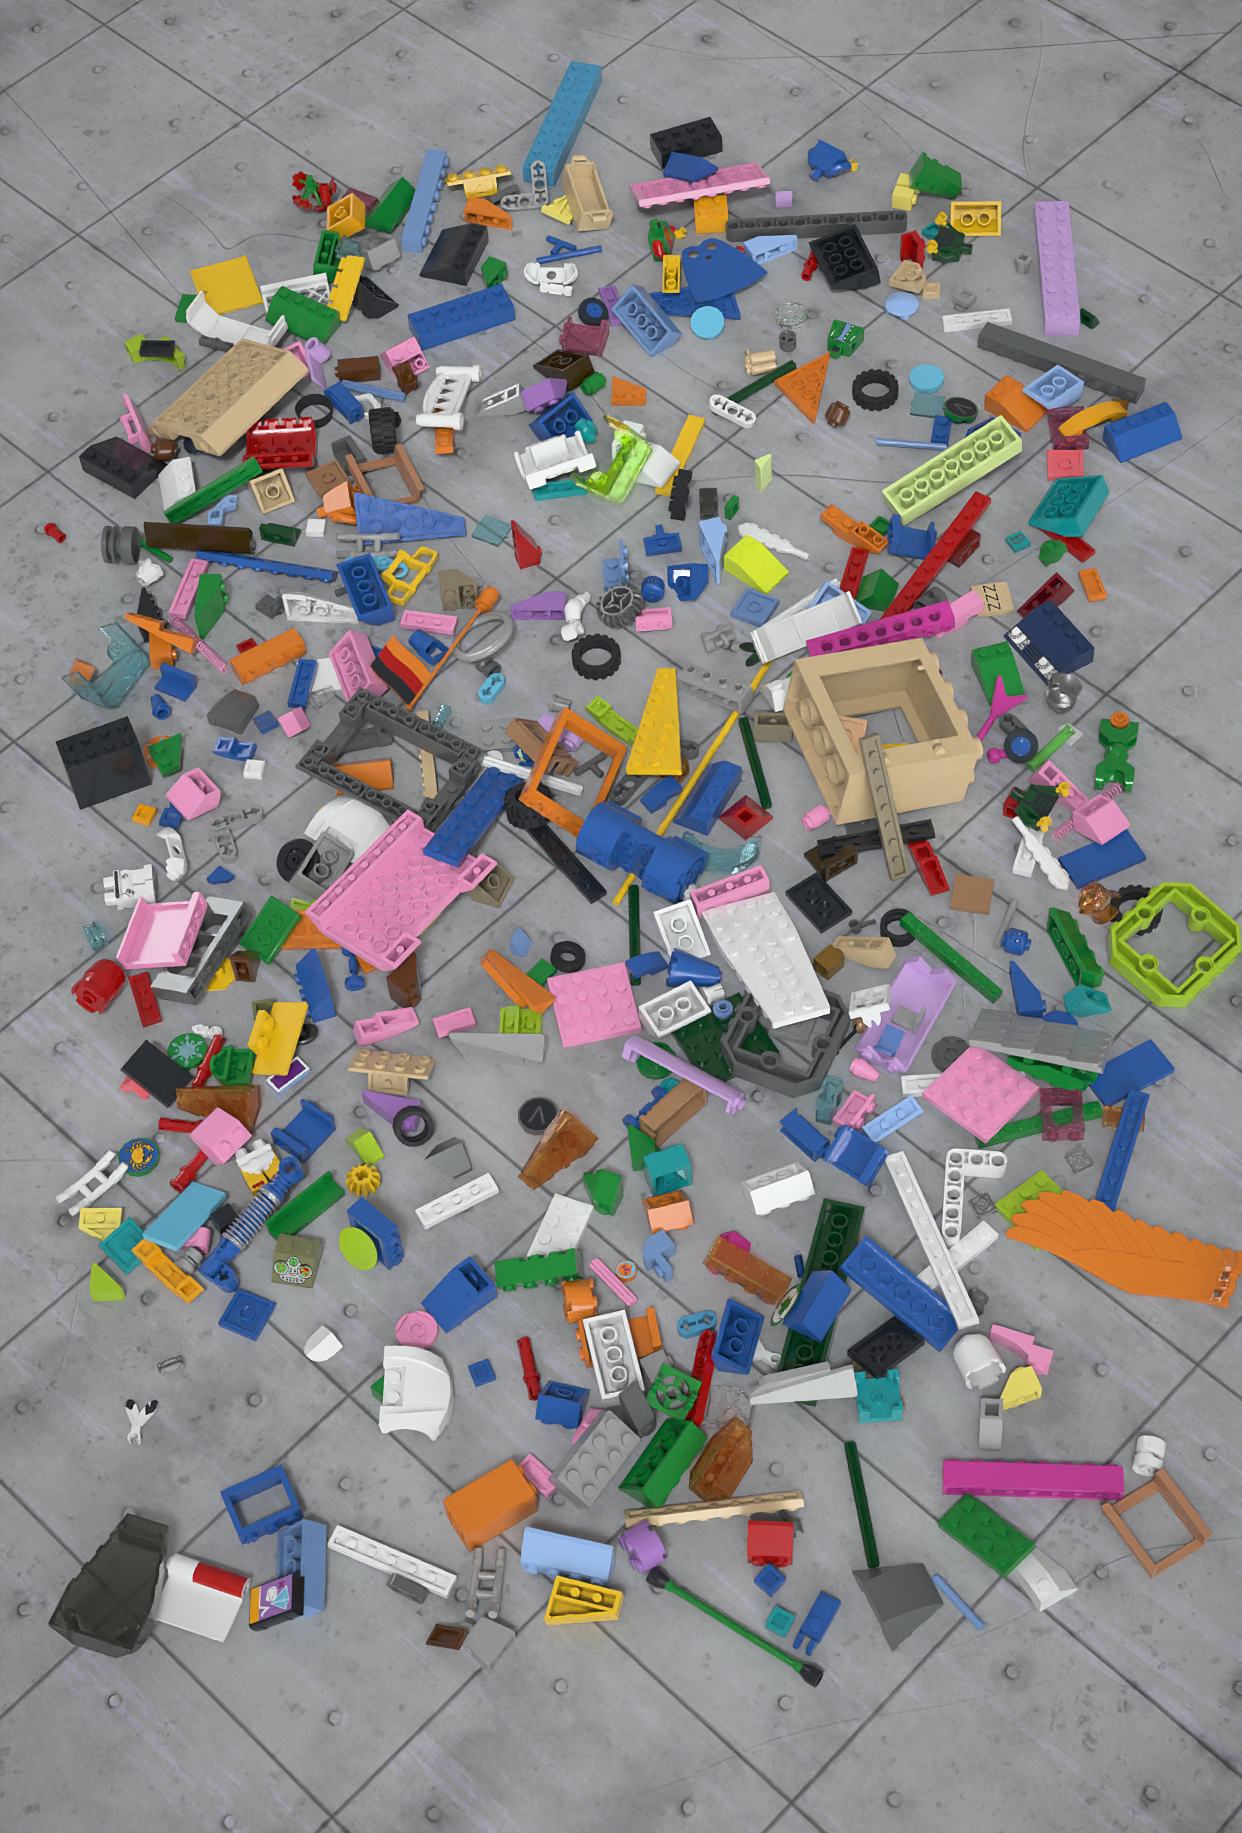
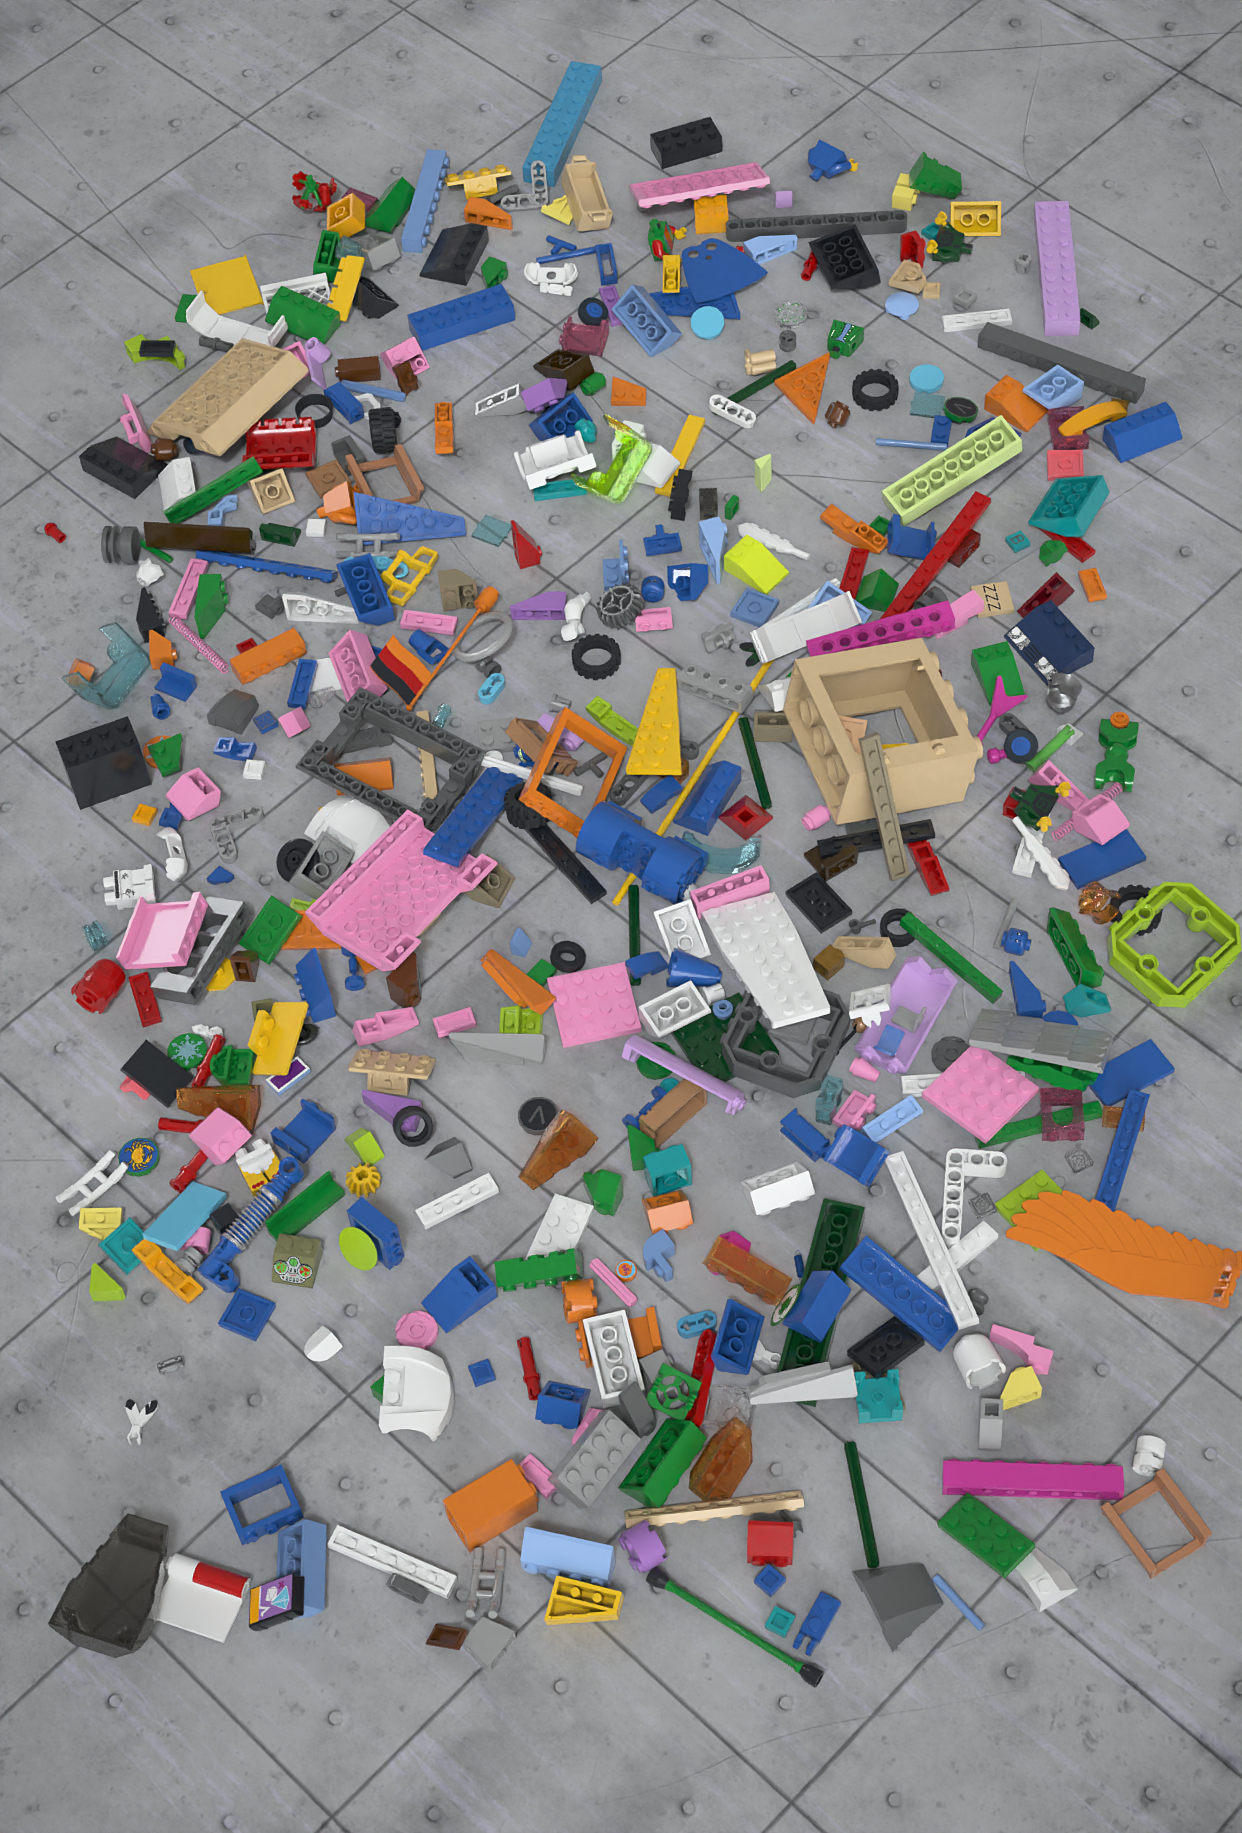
orange slope [125,612,198,654] -> none
white piece [416,365,482,430] -> none
blue slope [663,152,719,182] -> none
medium nougat tile [950,874,995,915] -> none
none -> blue window [595,243,618,286]

